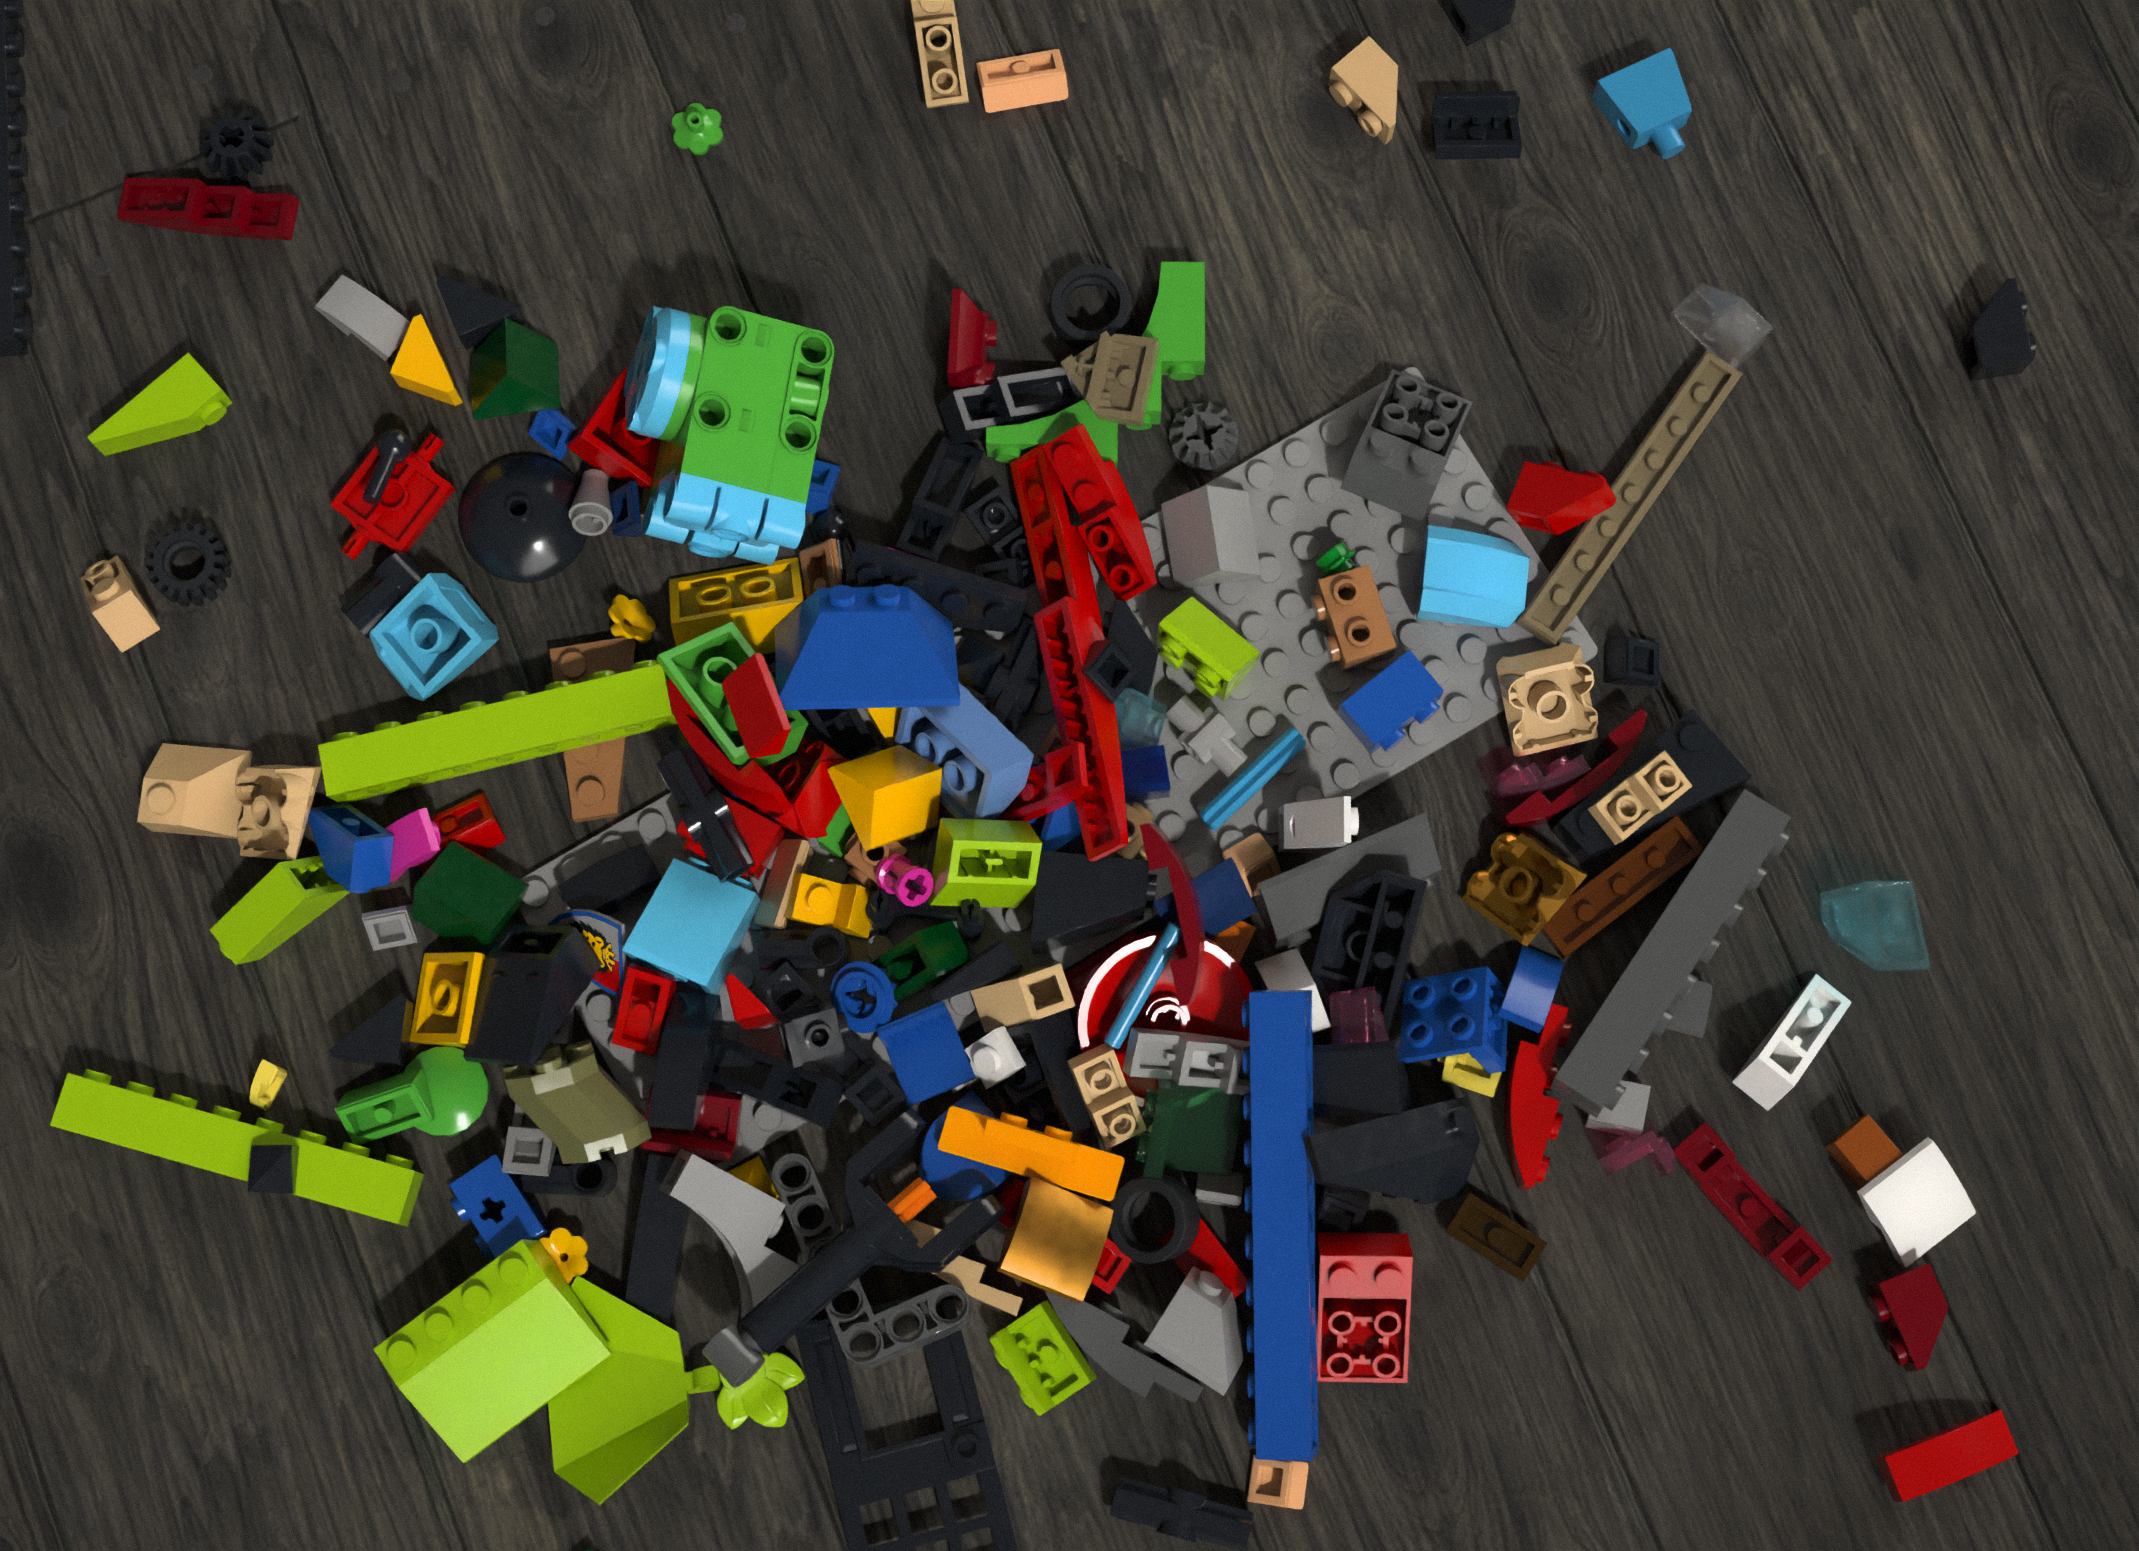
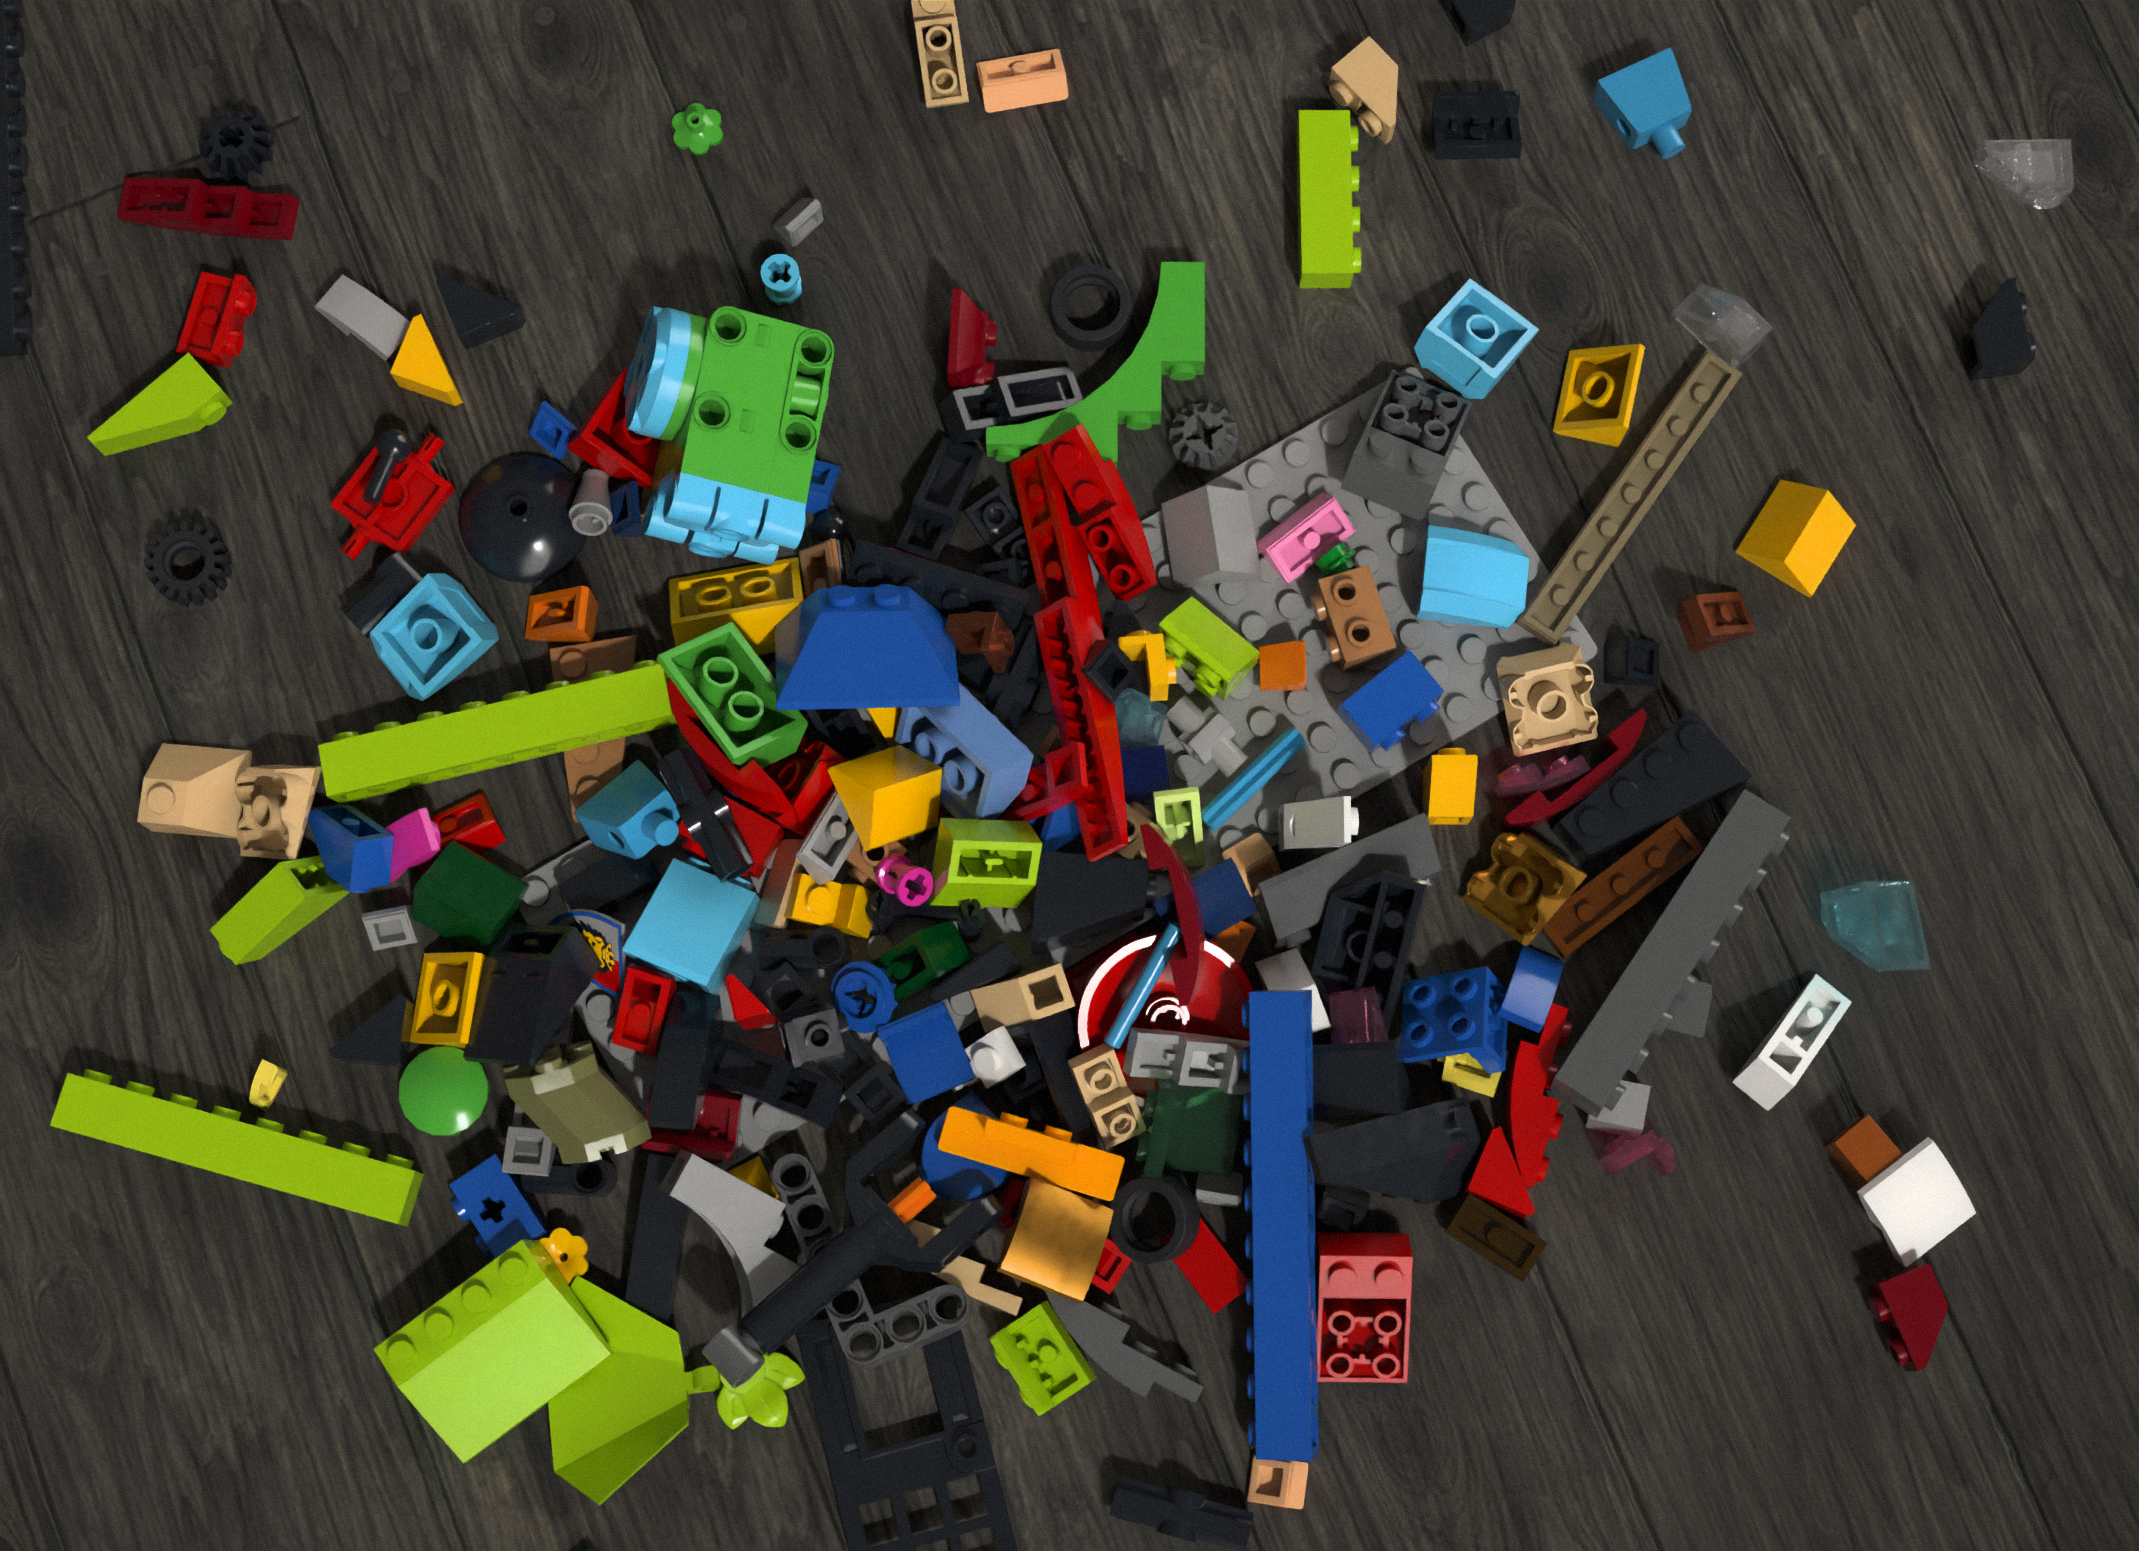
tan slope [79,555,160,653] -> none
black slope [247,1145,299,1194] -> none
bright green slope [334,1067,435,1145] -> none
dark green slope [471,317,561,420] -> none
yellow plant [608,594,656,643] -> none
red slope [722,653,791,758] -> none
dark tan slope [1060,331,1160,427] -> none
light grey slope [1144,1266,1248,1396] -> none
red slope [1506,461,1617,535] -> none
tan slope [1588,750,1692,845] -> none
dark red slope [1671,1122,1833,1291] -> none
red slope [1876,1409,2019,1502] -> none
none -> red bracket [176,272,257,369]
none -> orange slope [525,586,598,644]
none -> dark azure torso [573,760,682,859]
none -> medium azure bush [760,254,802,305]
none -> light grey slope [773,198,824,247]
none -> light grey slope [795,788,859,885]
none -> copper bracket [945,611,1015,673]
none -> yellow bracket [1118,630,1176,702]
none -> yellowish green slope [1151,786,1206,871]
none -> bright pink slope [1256,492,1356,584]
none -> orange slope [1259,641,1306,691]
none -> lime brick [1296,110,1361,288]
none -> medium azure slope [1414,279,1540,399]
none -> yellow slope [1422,748,1478,825]
none -> red slope [1463,1126,1536,1218]
none -> yellow slope [1553,344,1645,447]
none -> copper slope [1677,591,1756,653]
none -> yellow slope [1735,480,1856,598]
none -> clear slope [1973,139,2074,209]

